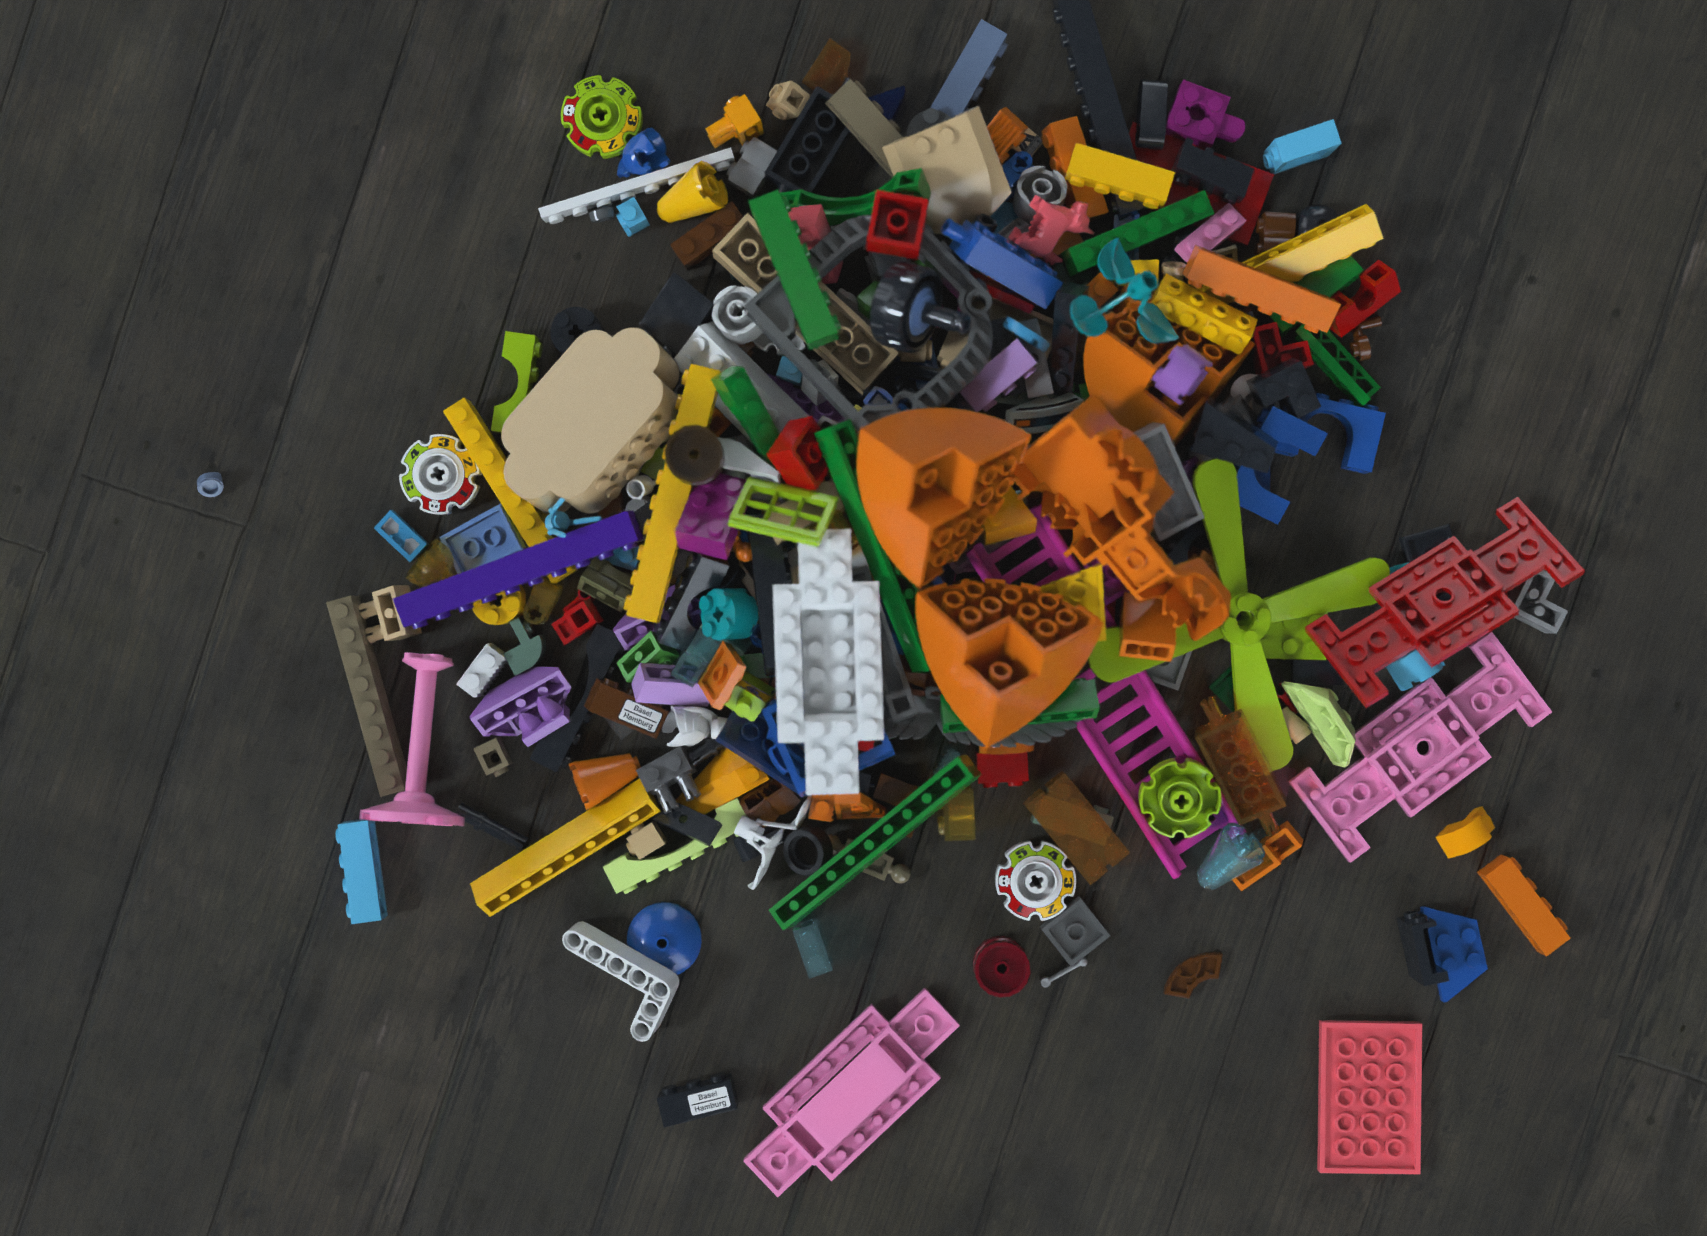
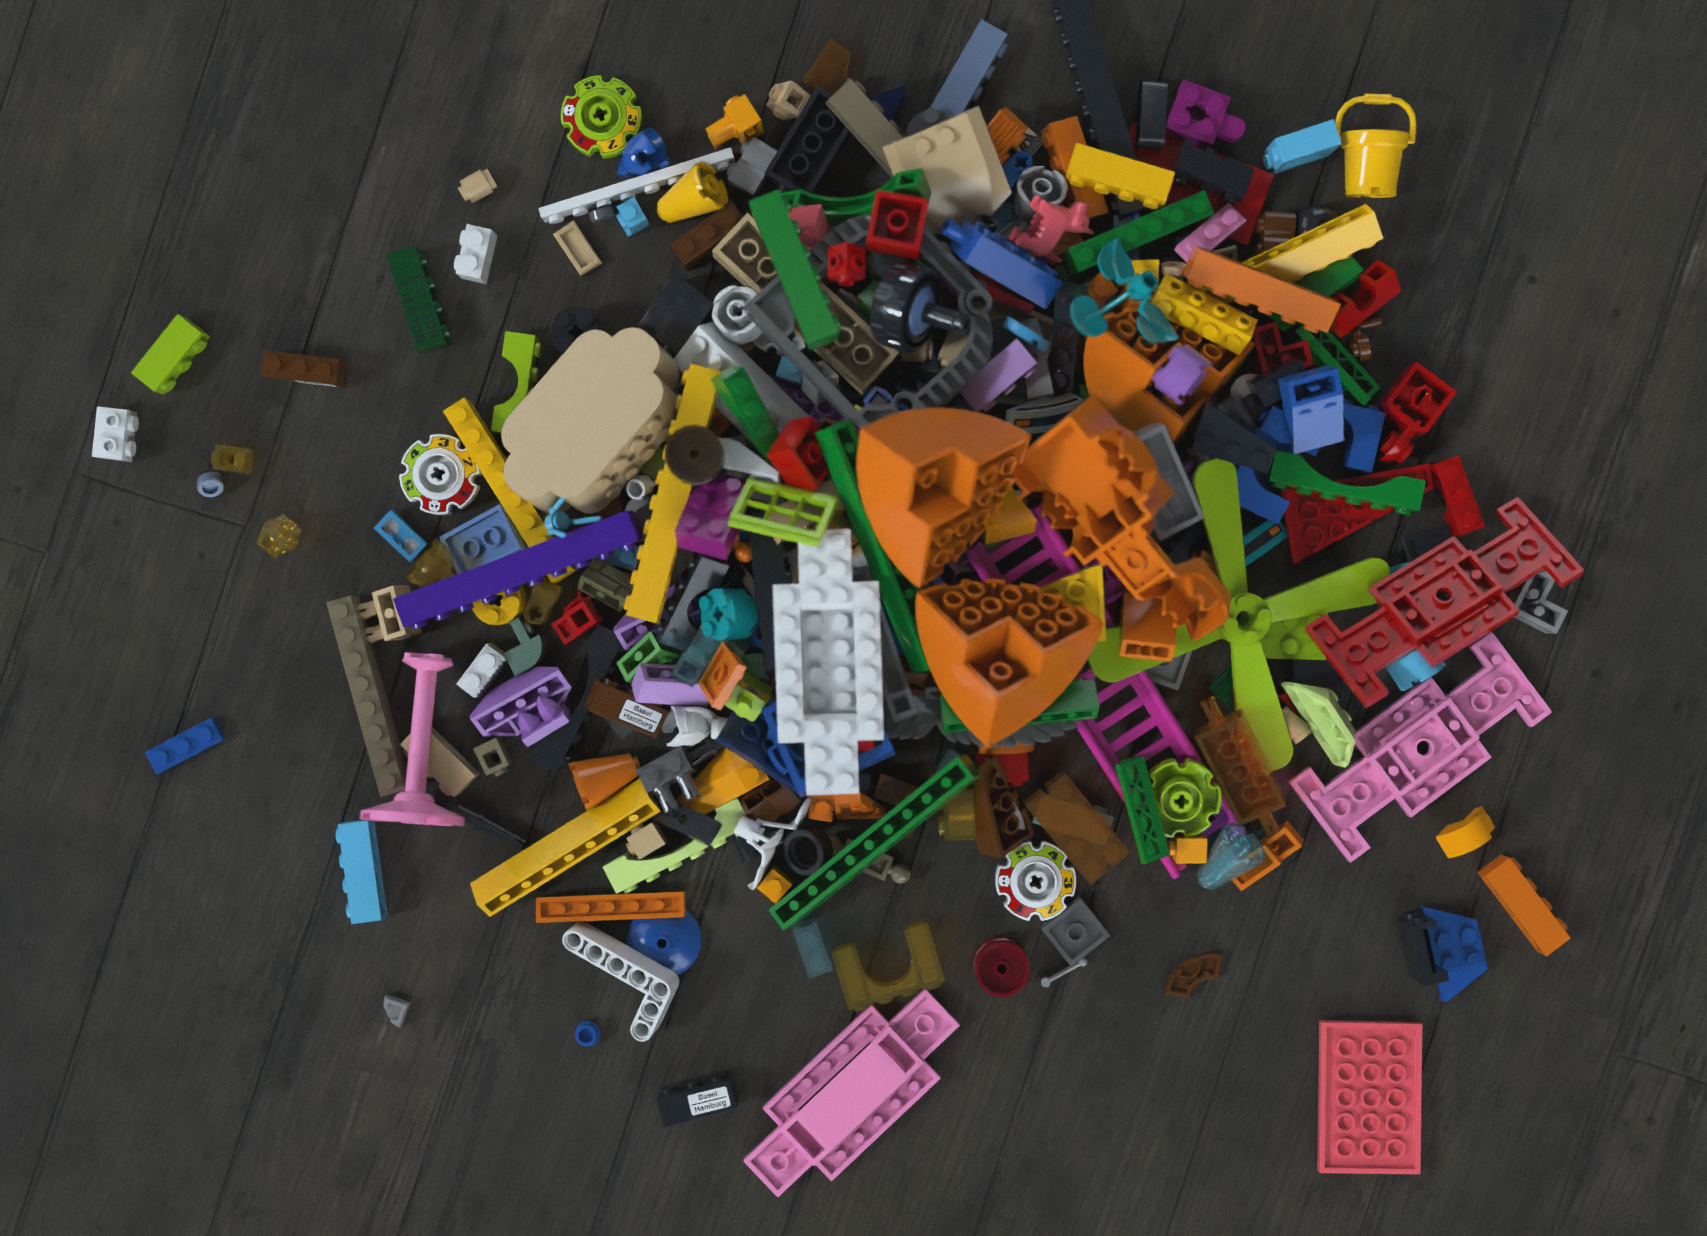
none -> white brick [92,407,139,462]
none -> lime brick [131,314,210,395]
none -> blue plate [145,717,226,774]
none -> clear yellow brick [211,444,254,475]
none -> clear yellow brick [257,514,301,559]
none -> reddish brown brick [261,350,348,388]
none -> light grey tile [384,994,411,1028]
none -> dark green brick [386,245,452,354]
none -> tan brick [400,727,480,797]
none -> white brick [454,224,497,284]
none -> tan brick [458,169,497,203]
none -> orange plate [536,892,686,923]
none -> tan tile [553,220,603,277]
none -> blue plate [575,1021,600,1047]
none -> light orange brick [757,865,793,904]
none -> red brick [828,242,866,286]
none -> clear yellow arch [831,919,945,1012]
none -> reddish brown wedge [974,755,1034,858]
none -> green fence [1115,756,1170,864]
none -> light orange brick [1168,832,1207,864]
none -> teal slope [1243,520,1287,566]
none -> green arch [1264,450,1426,516]
none -> blue slope [1278,365,1344,454]
none -> red wing [1278,463,1434,565]
none -> yellow piece [1335,94,1417,198]
none -> red brick [1377,361,1457,464]
none -> red arch [1430,455,1485,536]

